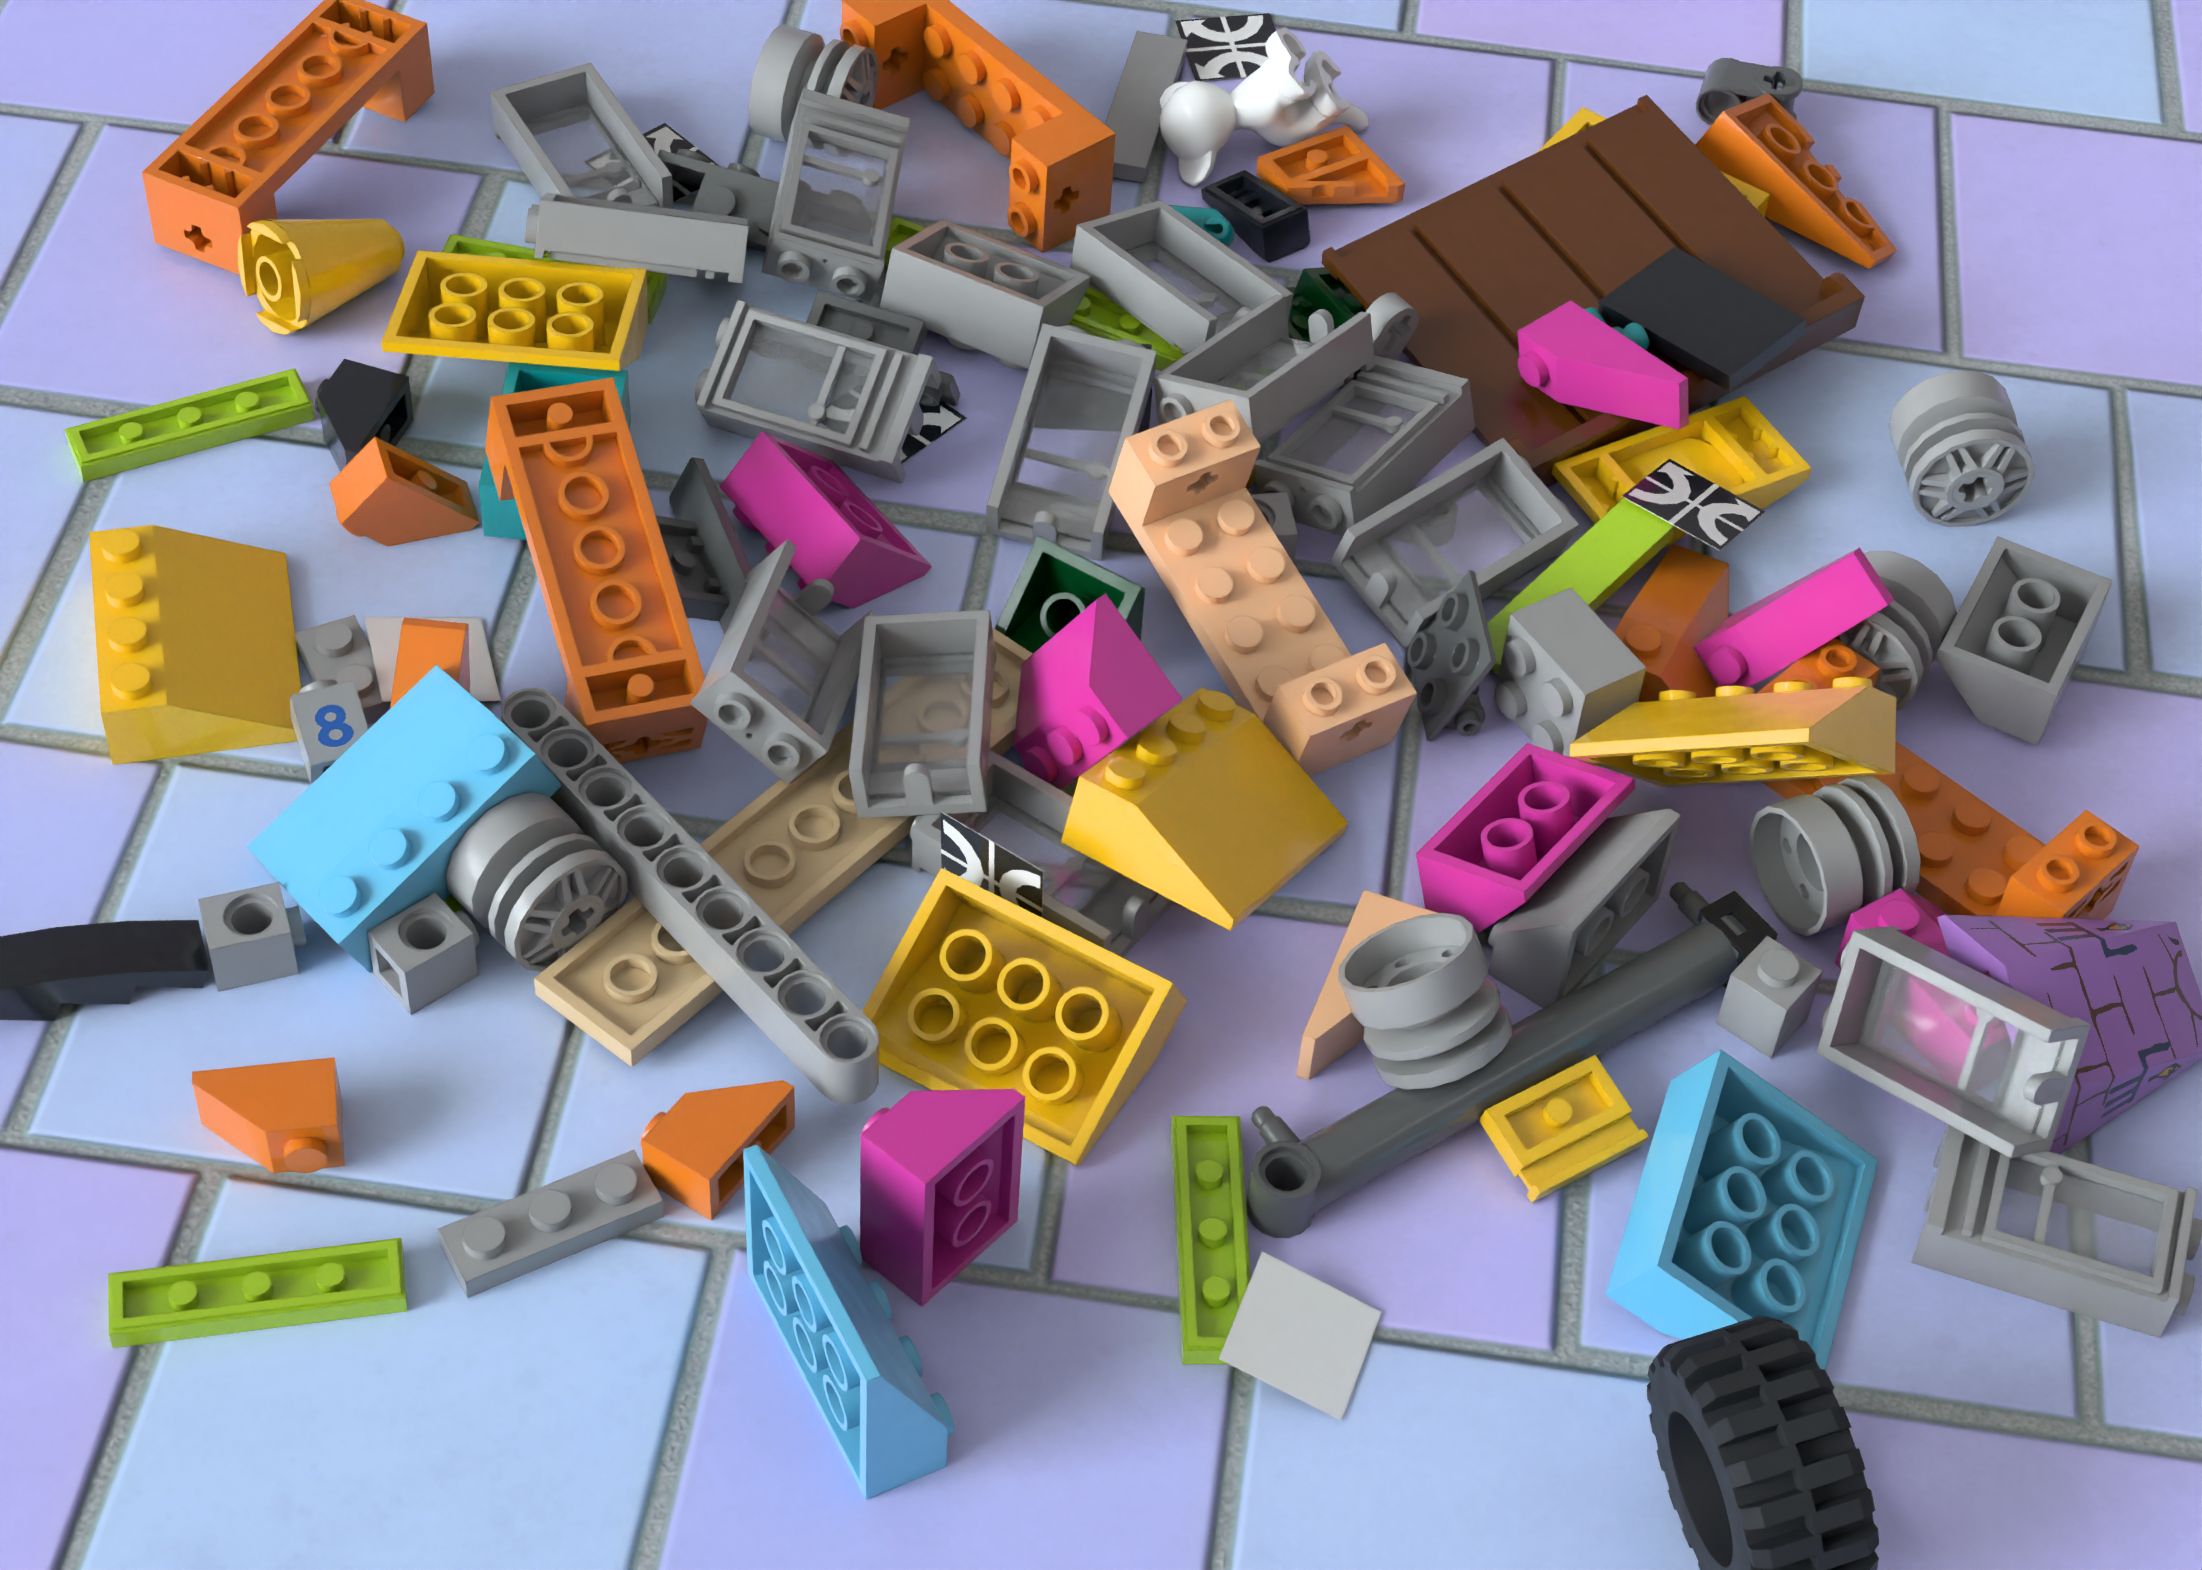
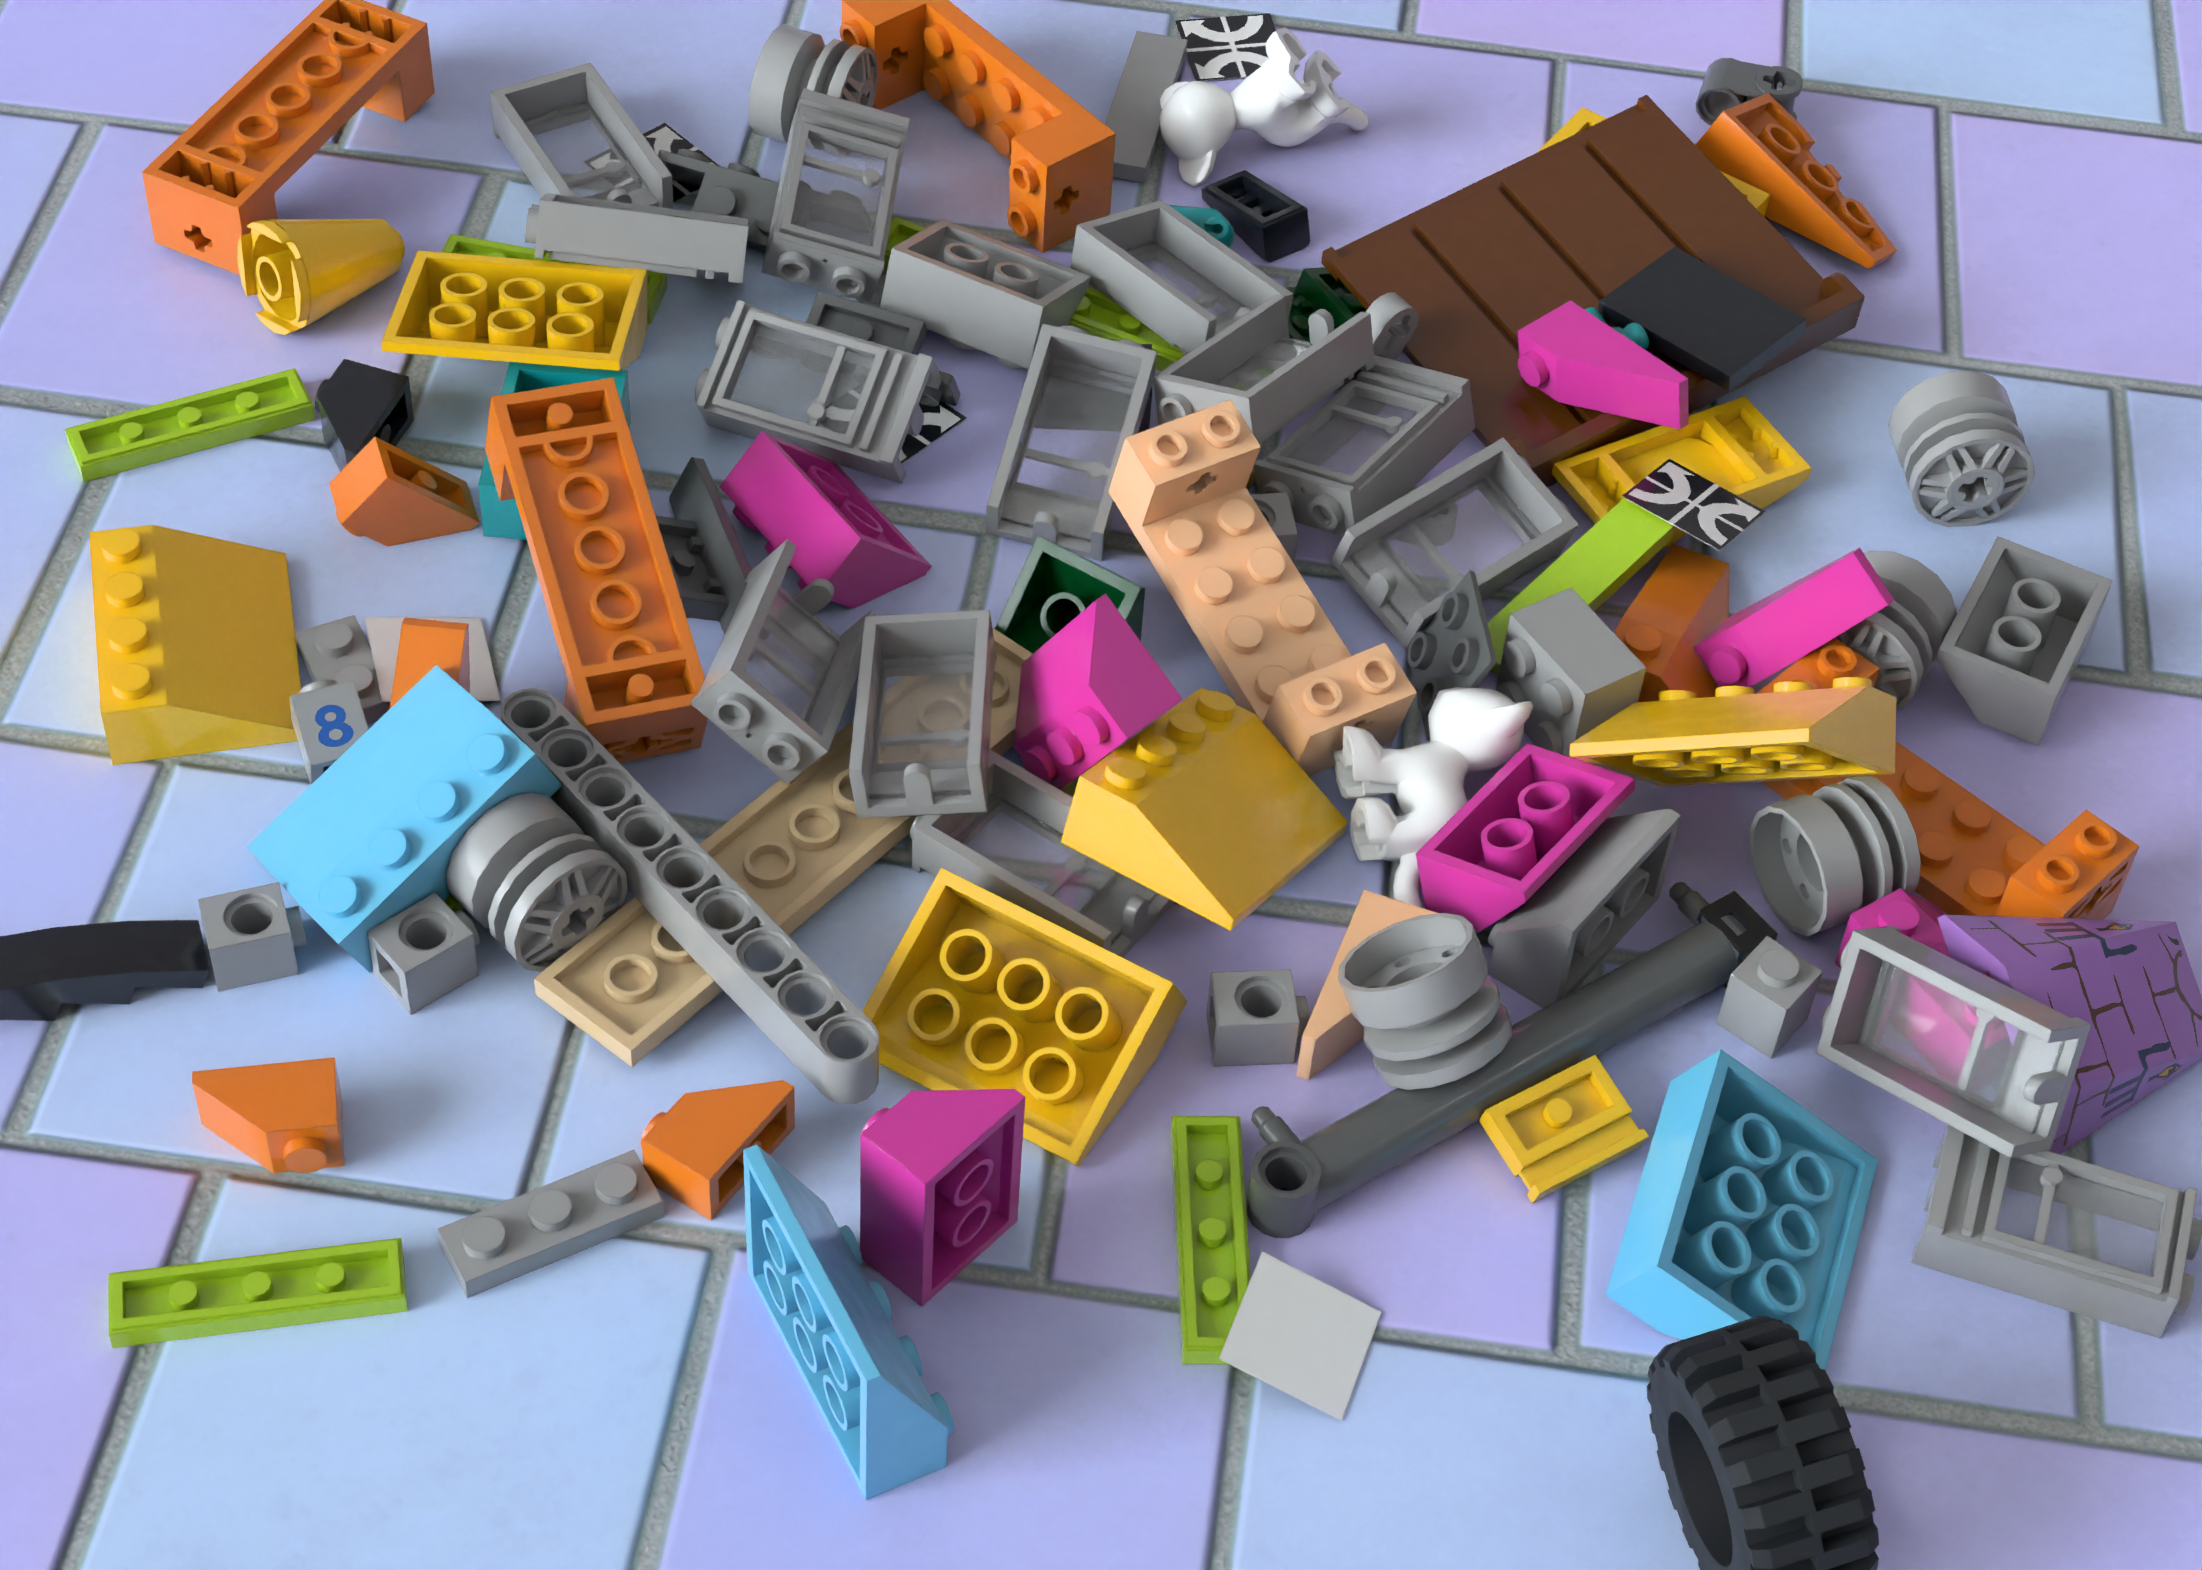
sticker [941,812,1044,918] -> none
orange wing [1256,125,1405,204] -> none
none -> light grey brick [1206,969,1309,1067]
none -> white animal [1334,687,1533,908]

